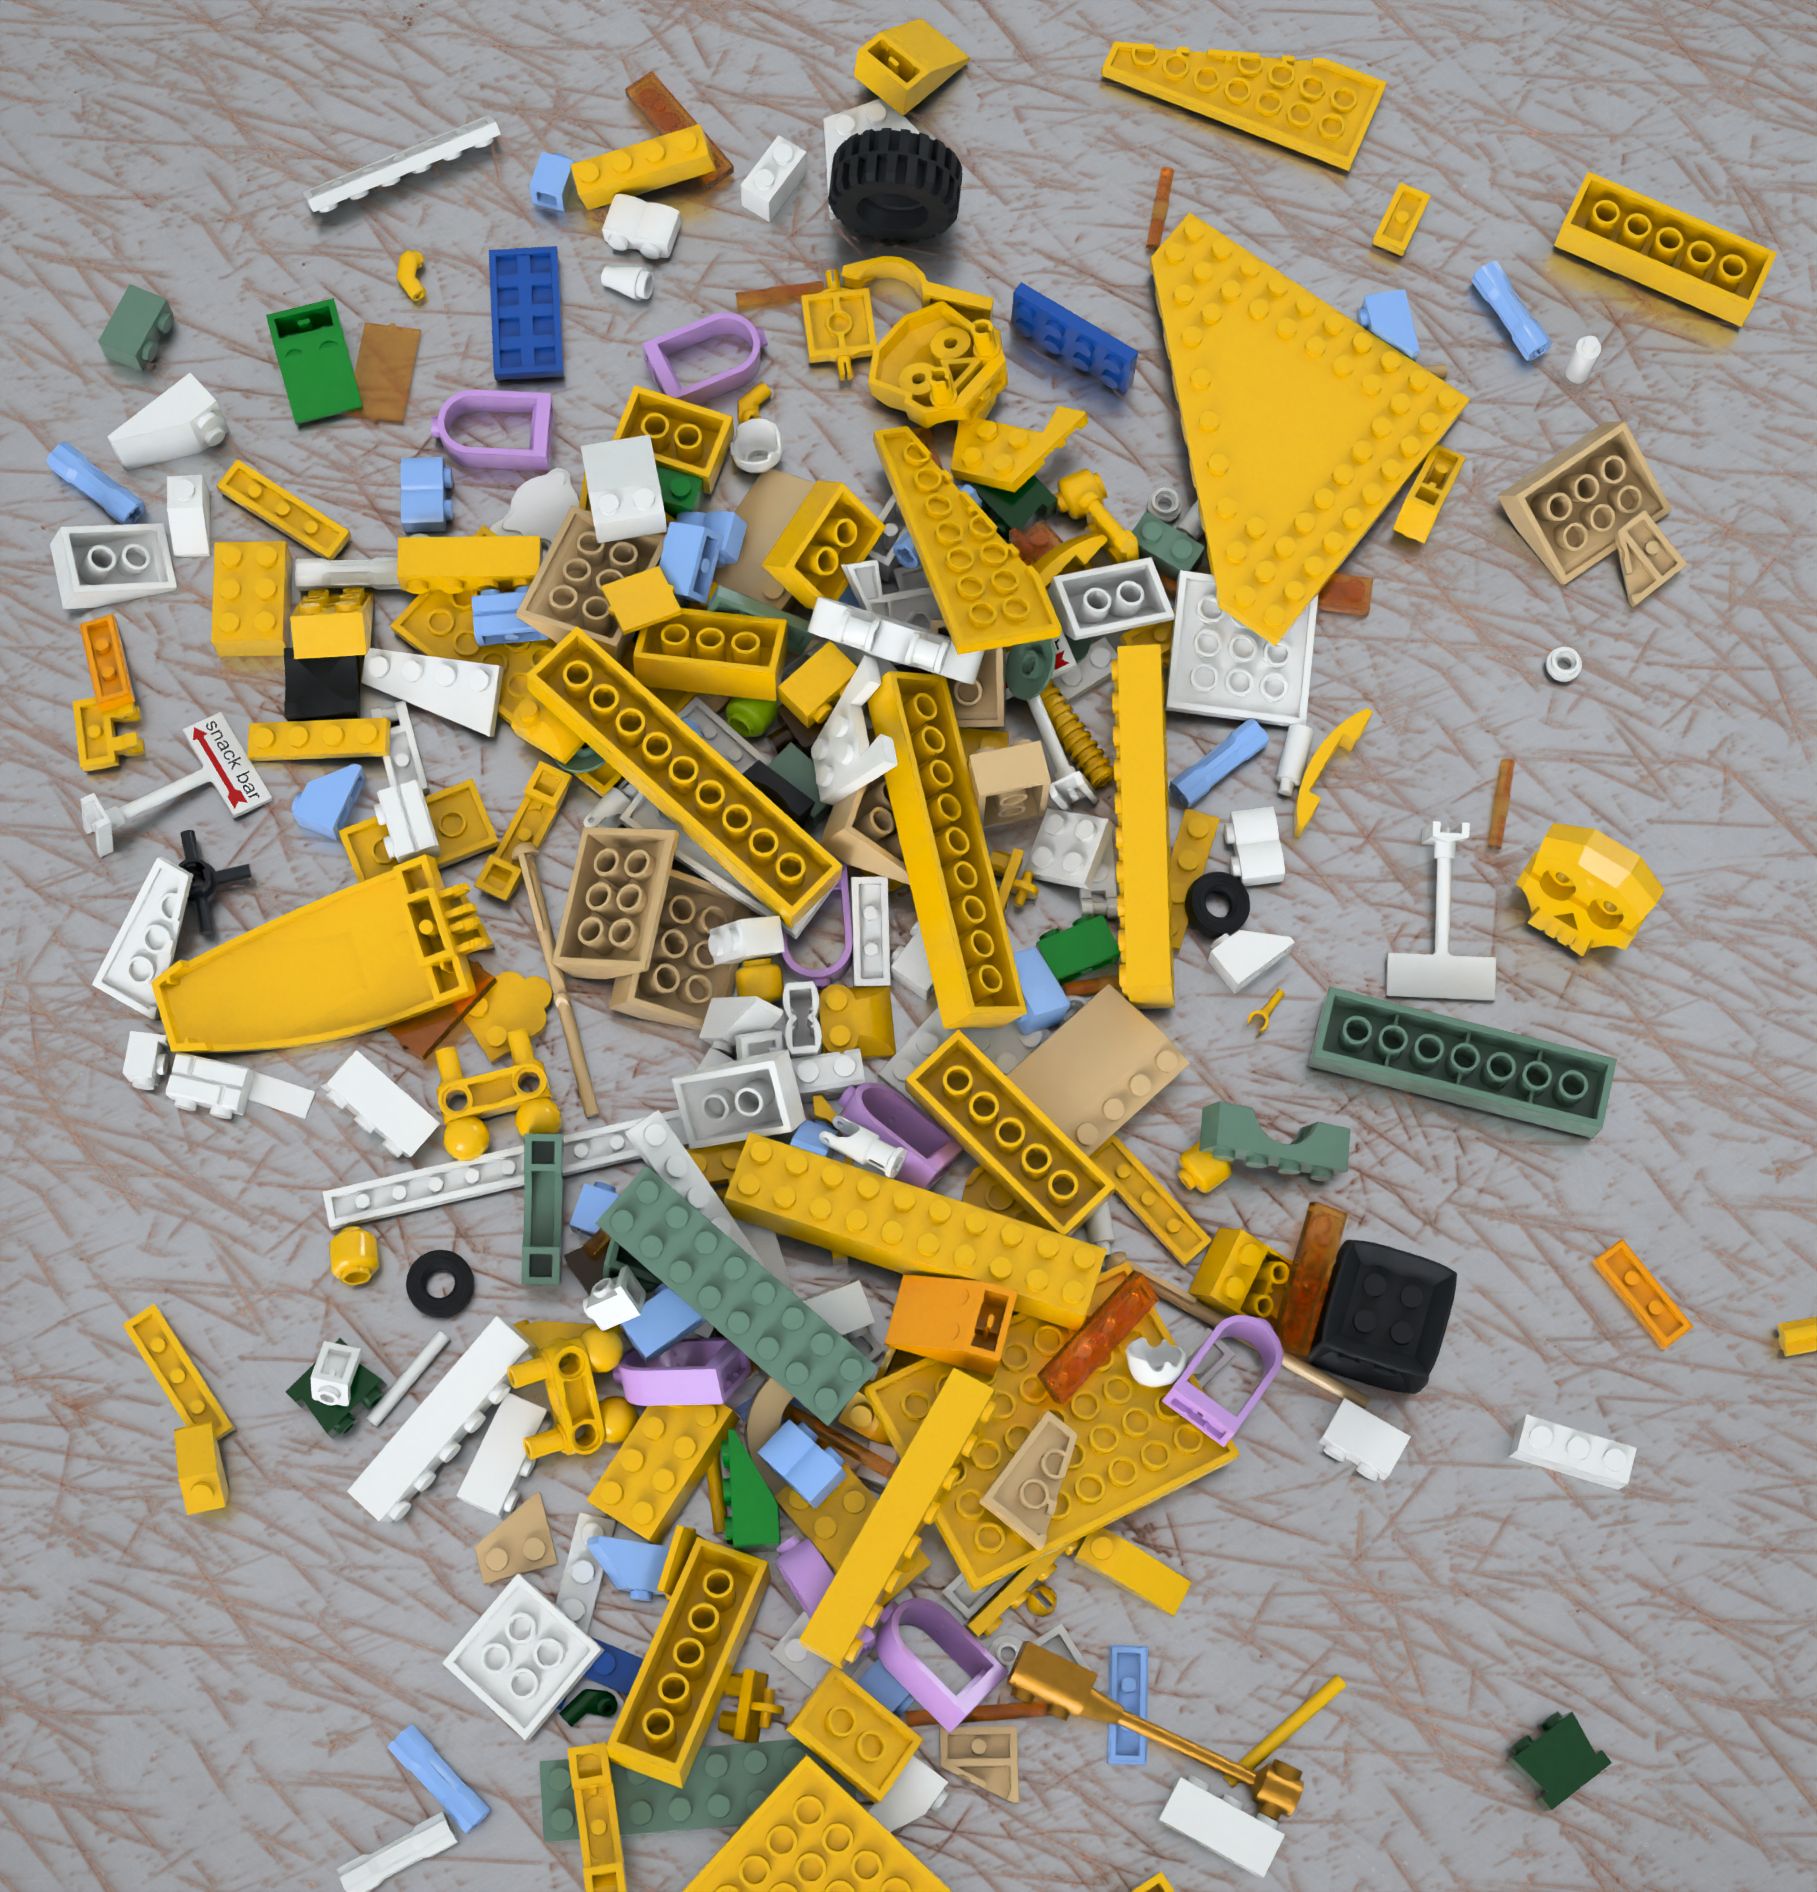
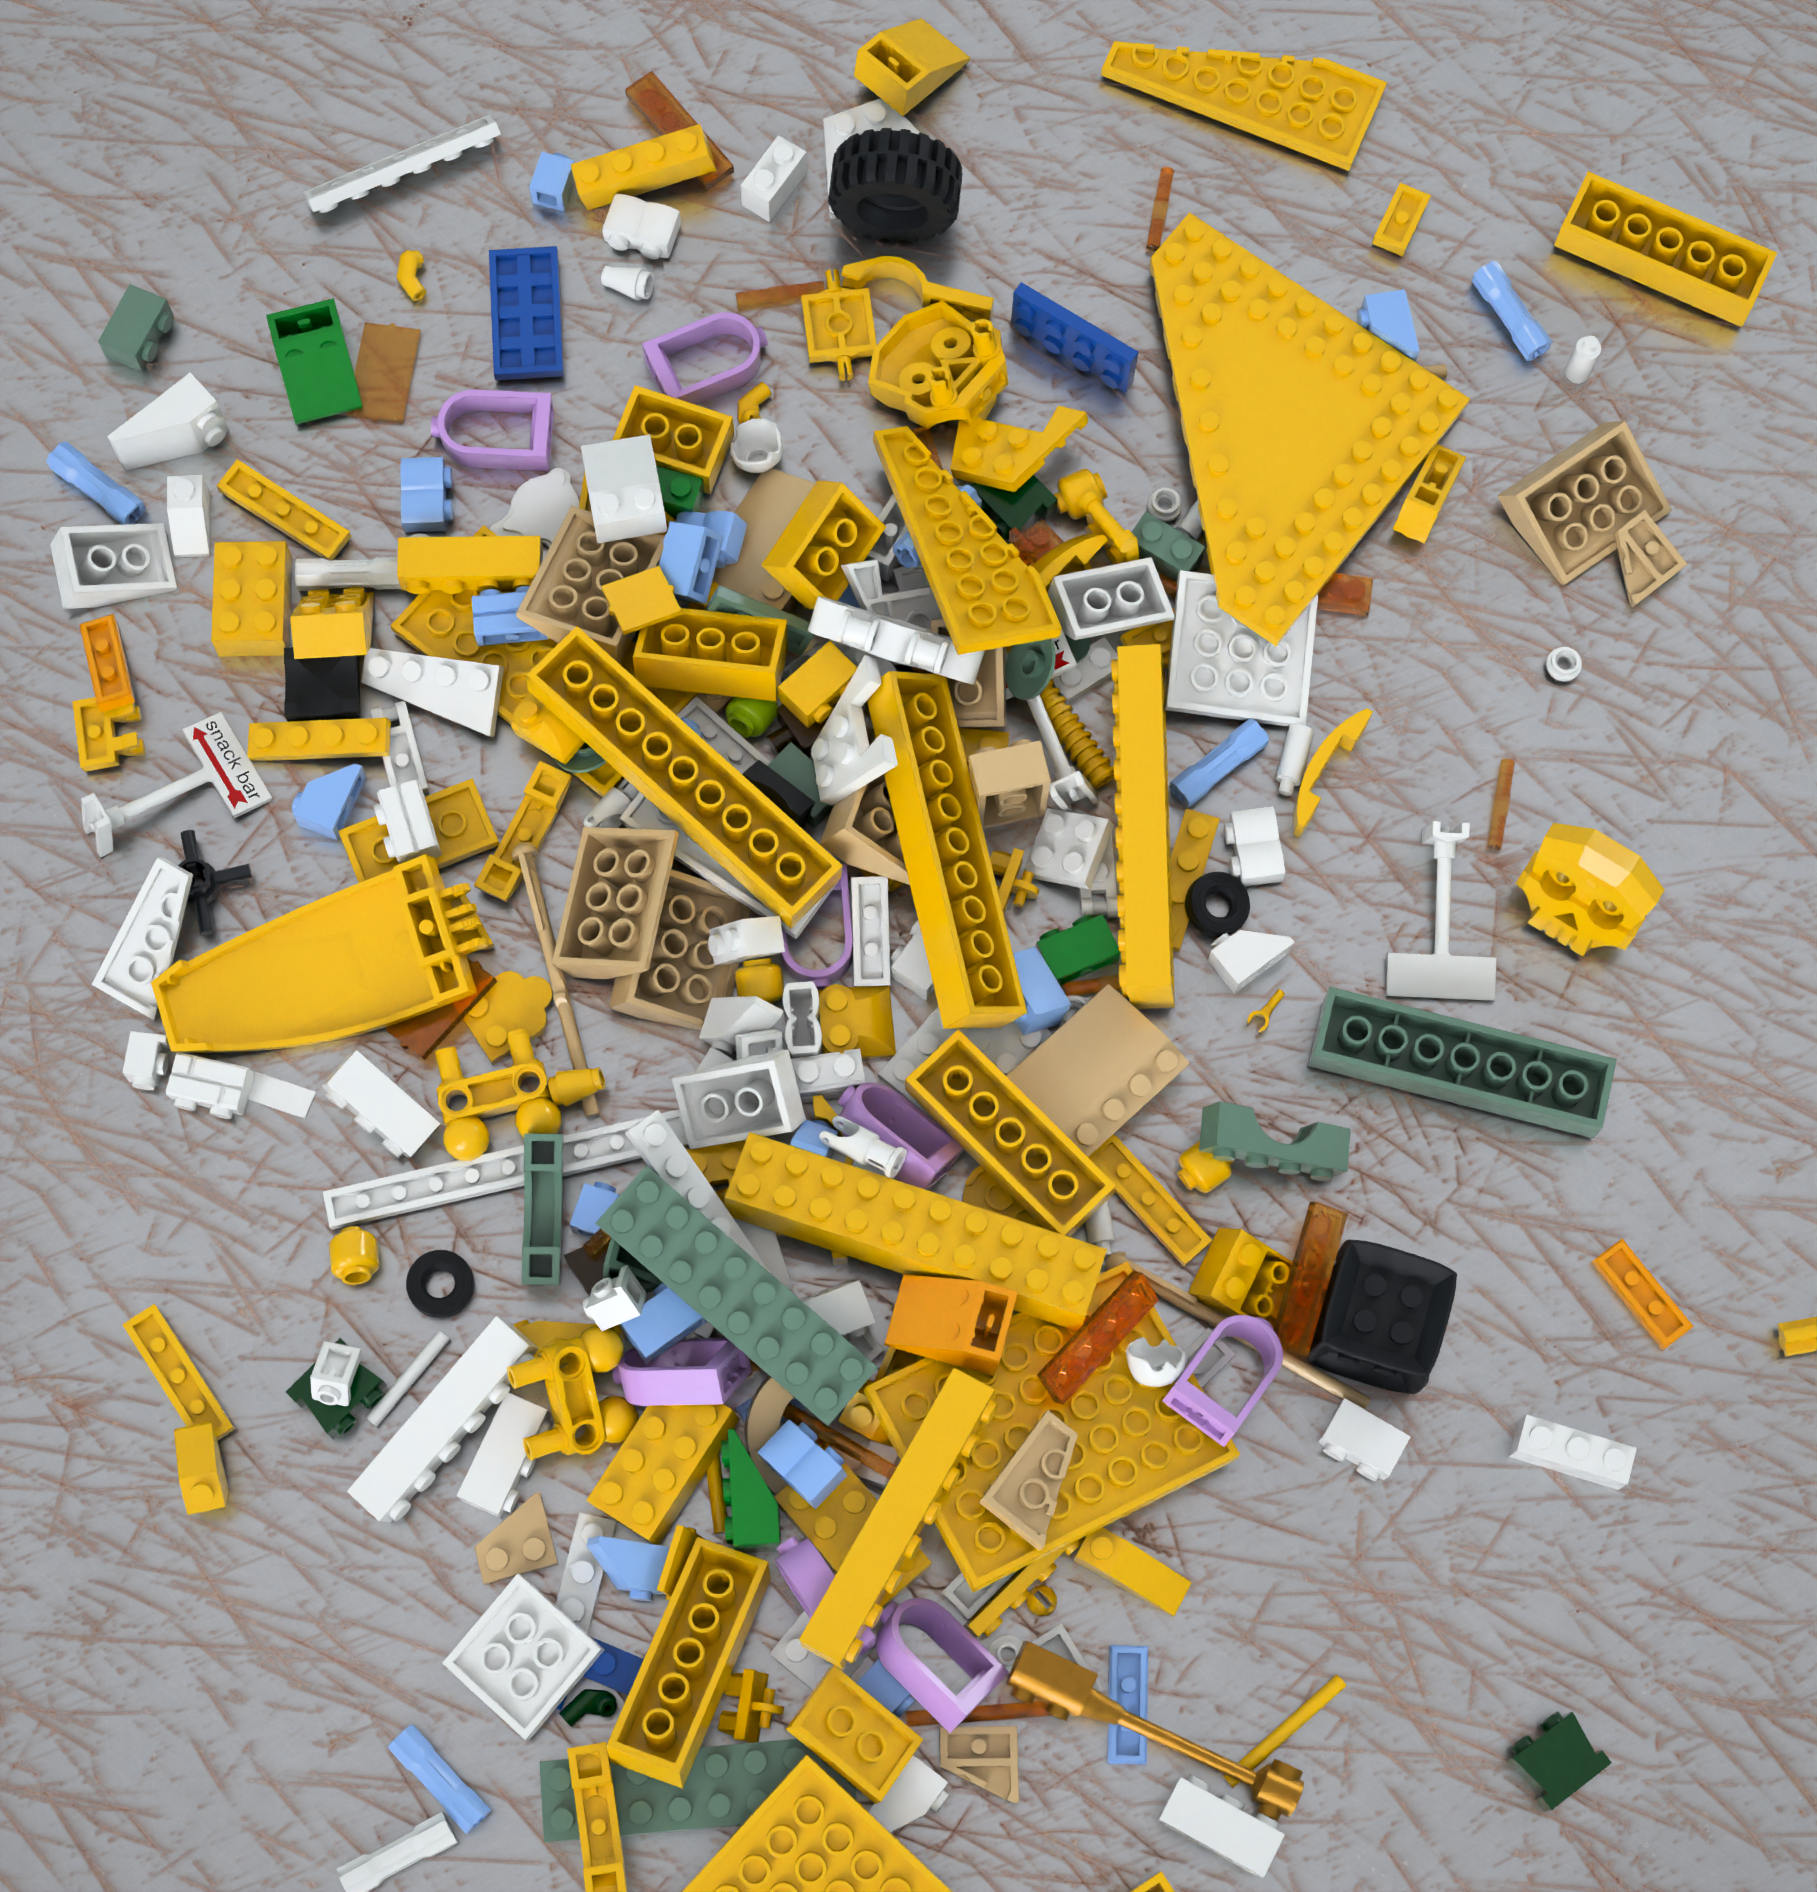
none -> yellow cone [548,1067,606,1107]

